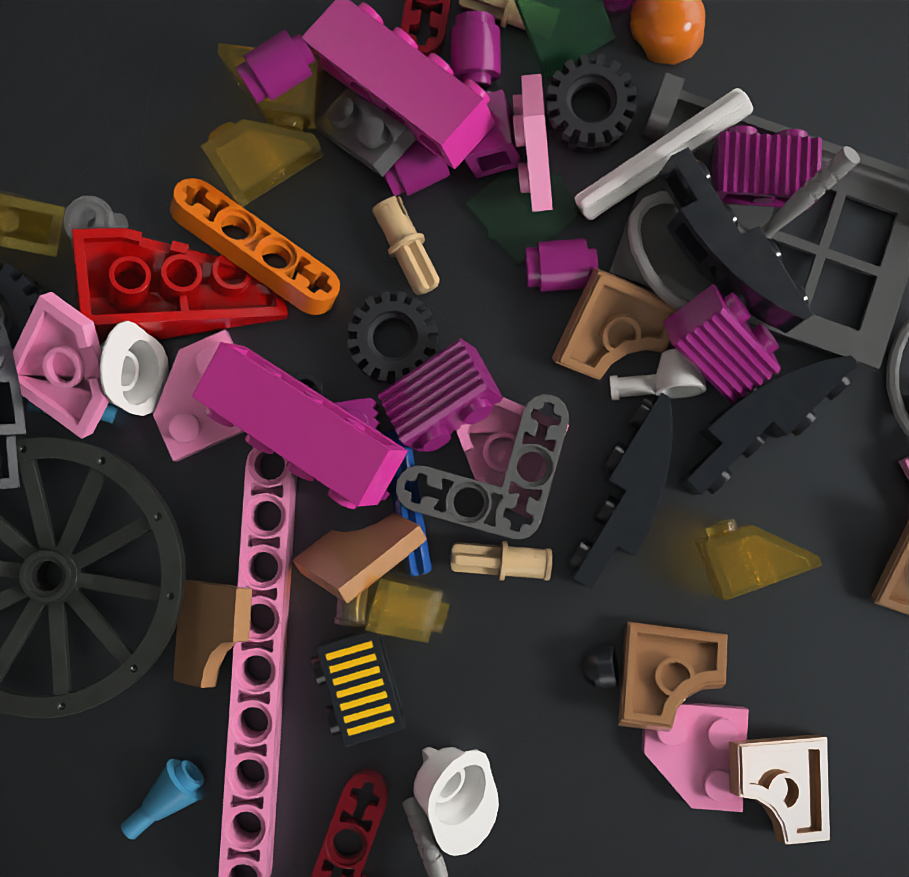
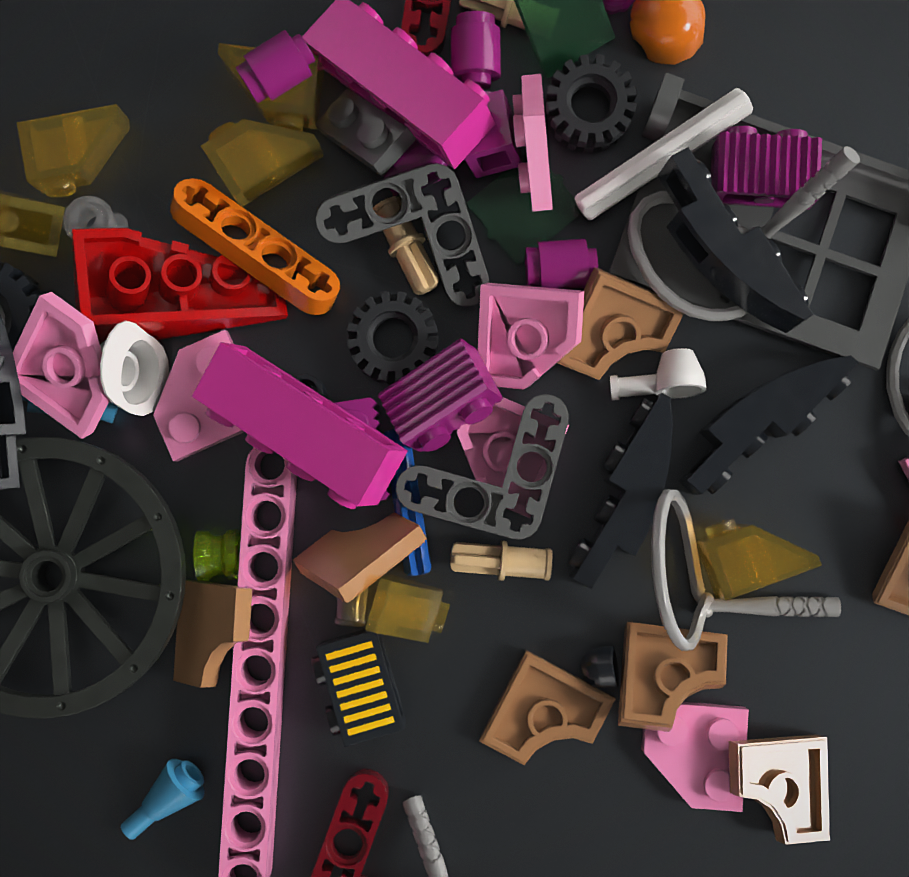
white piece [413,747,499,856] -> none
magenta brick [663,284,781,404] -> none
none -> clear yellow slope [17,104,130,197]
none -> clear neon green wheel [193,529,241,581]
none -> dark grey beam [315,163,489,306]
none -> bright pink plate [478,283,584,390]
none -> medium nougat tile [479,649,616,765]
none -> light grey piece [651,489,841,651]

